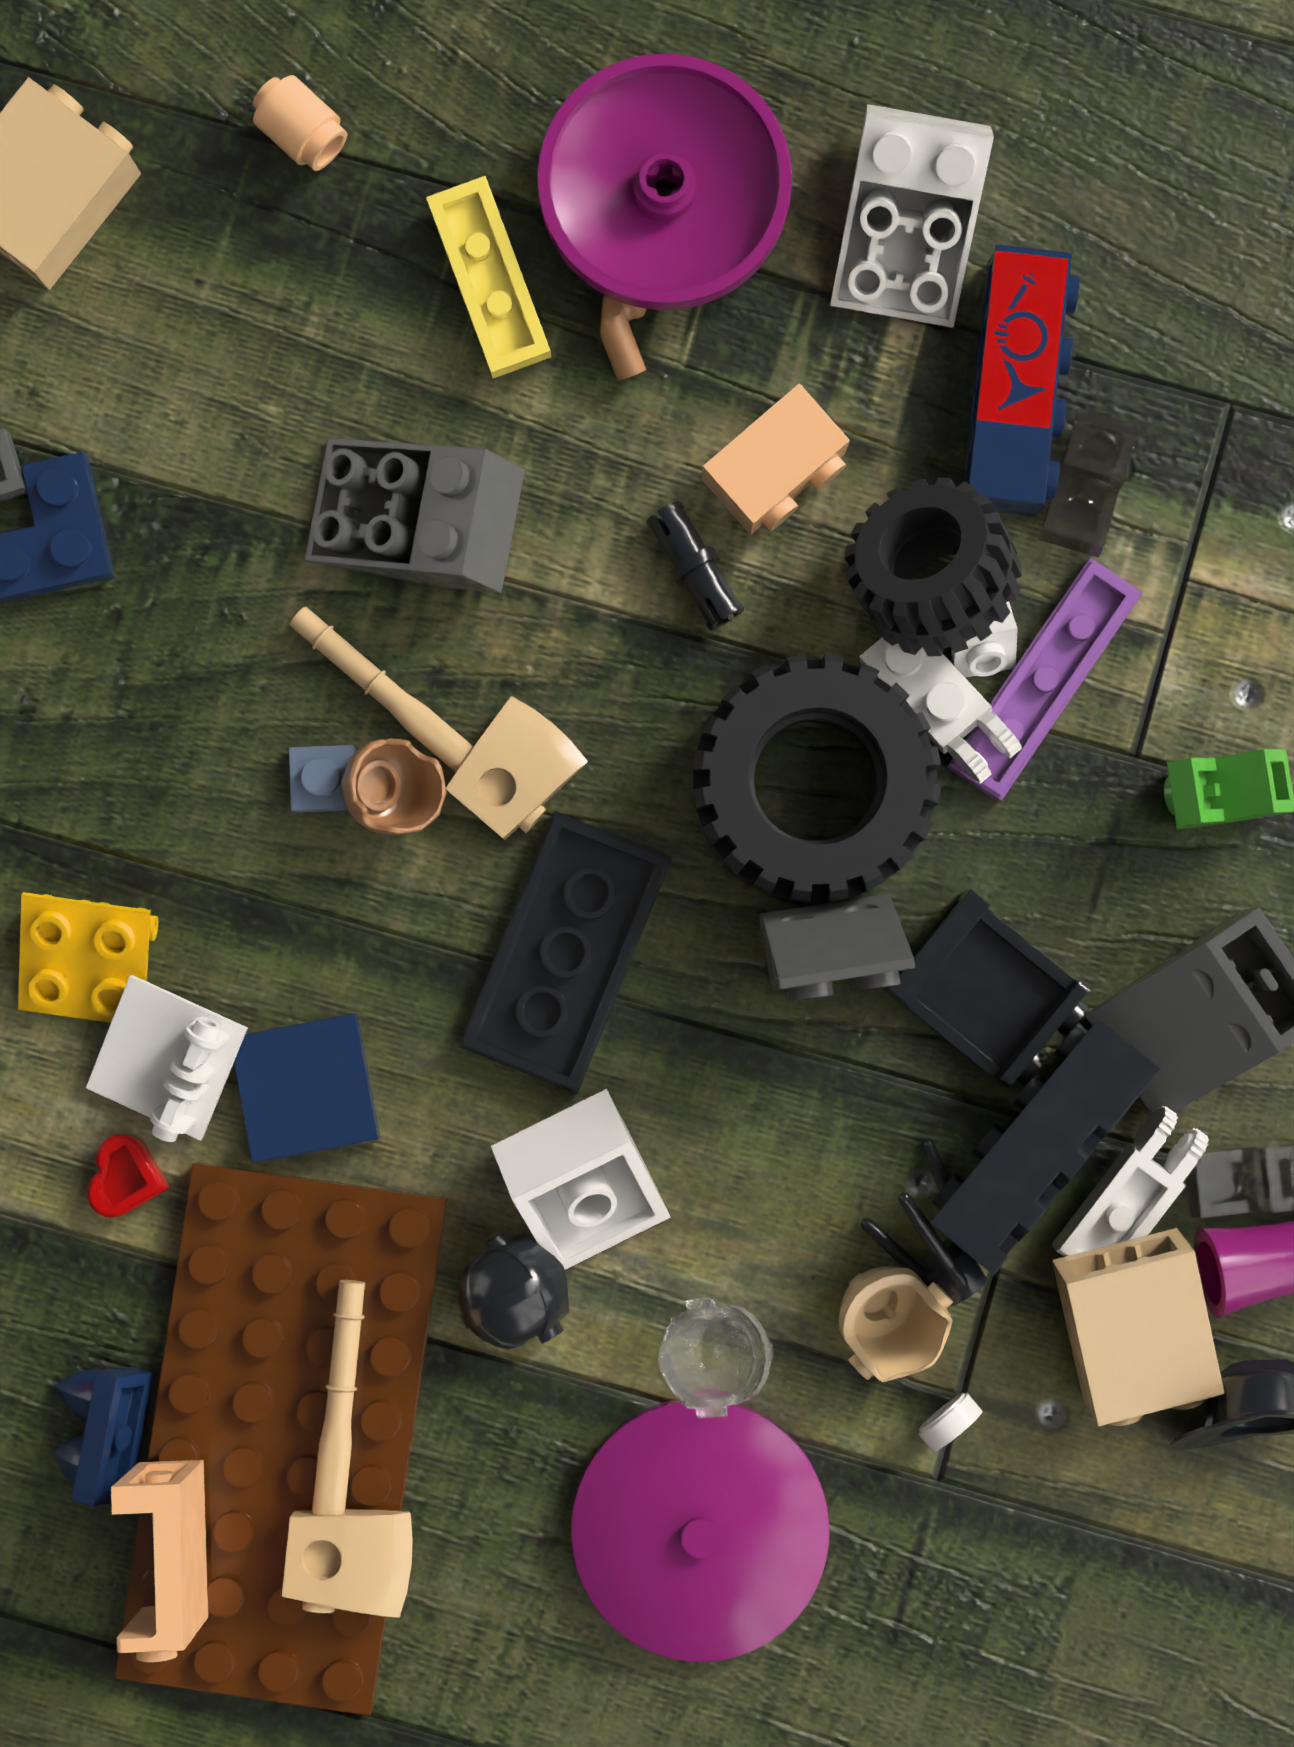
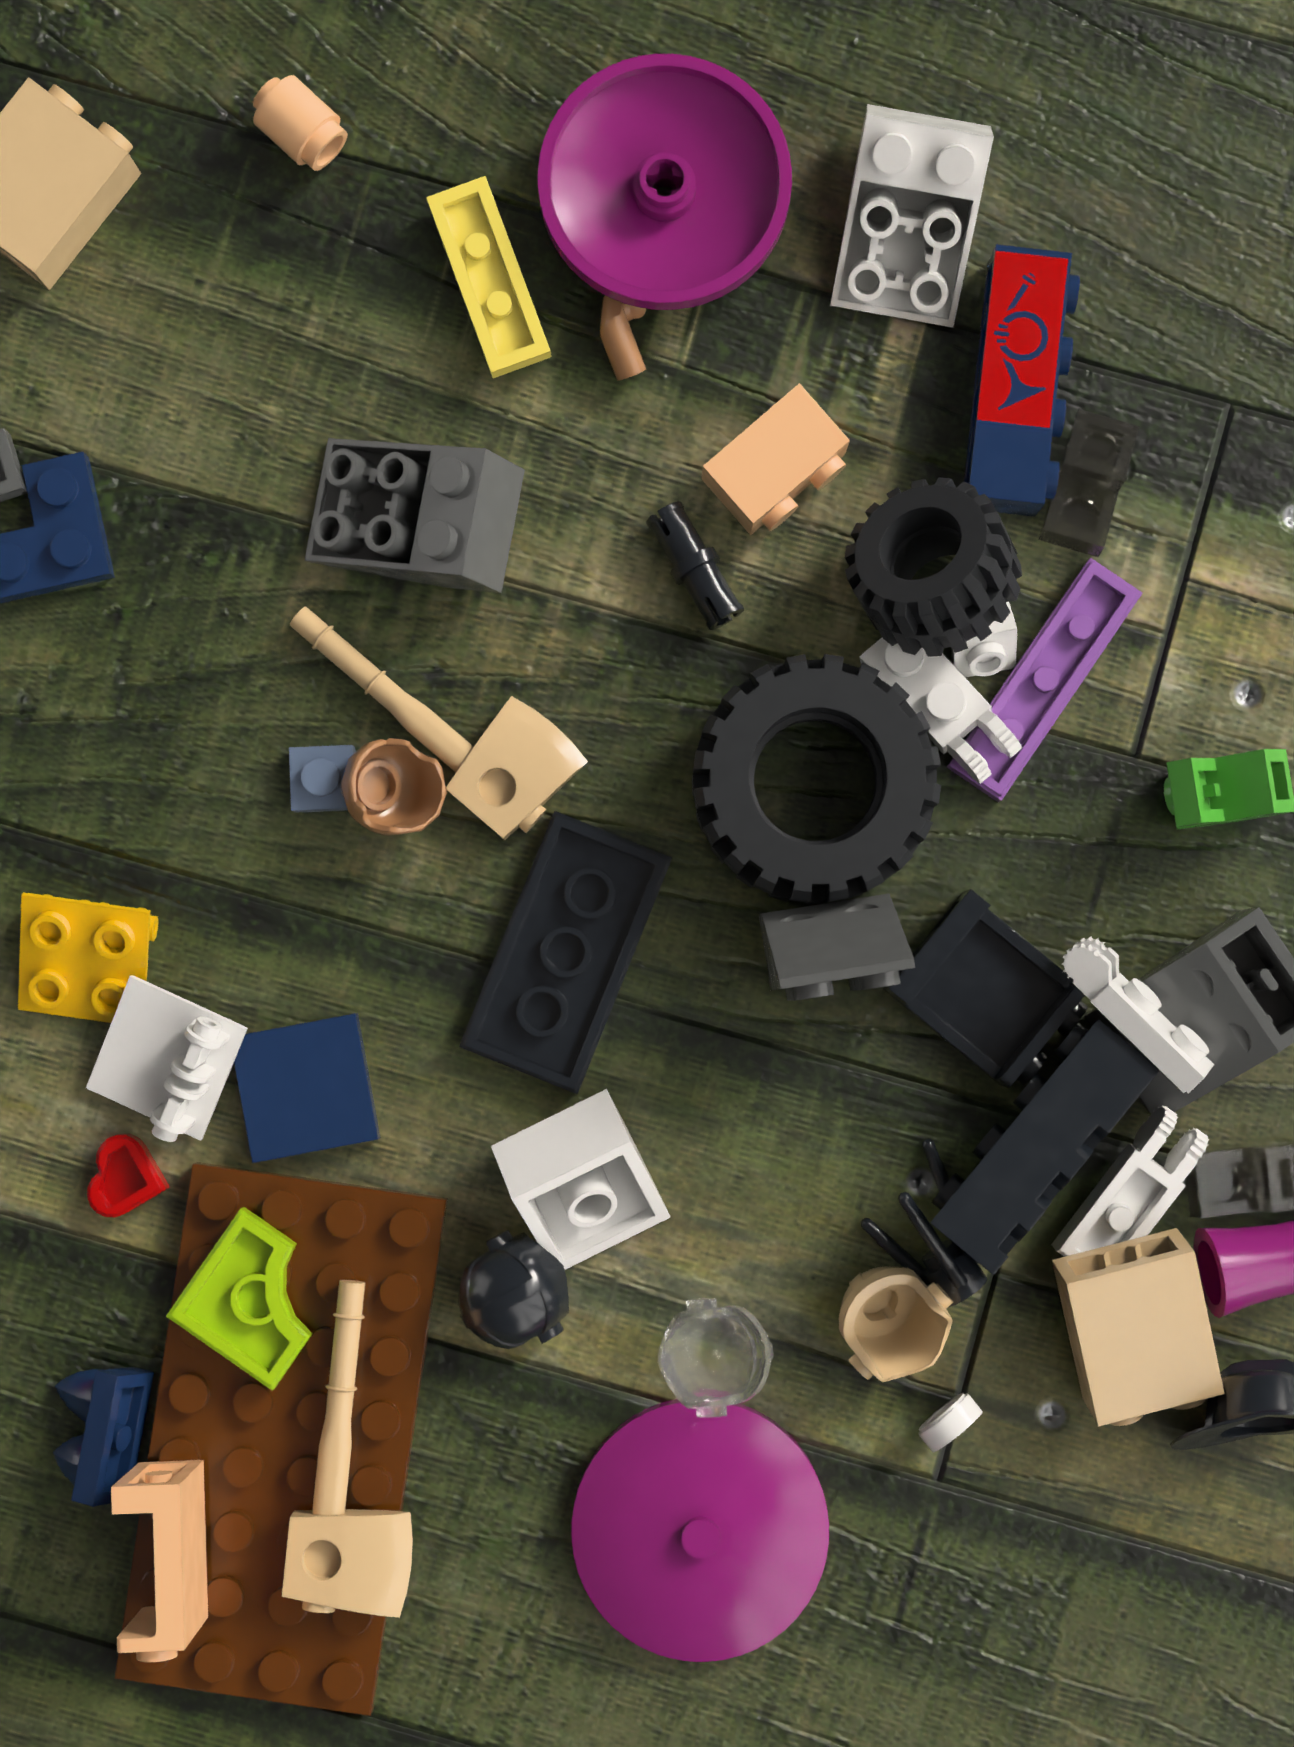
none -> lime tile [166,1207,313,1391]
none -> white hinge [1062,936,1214,1094]

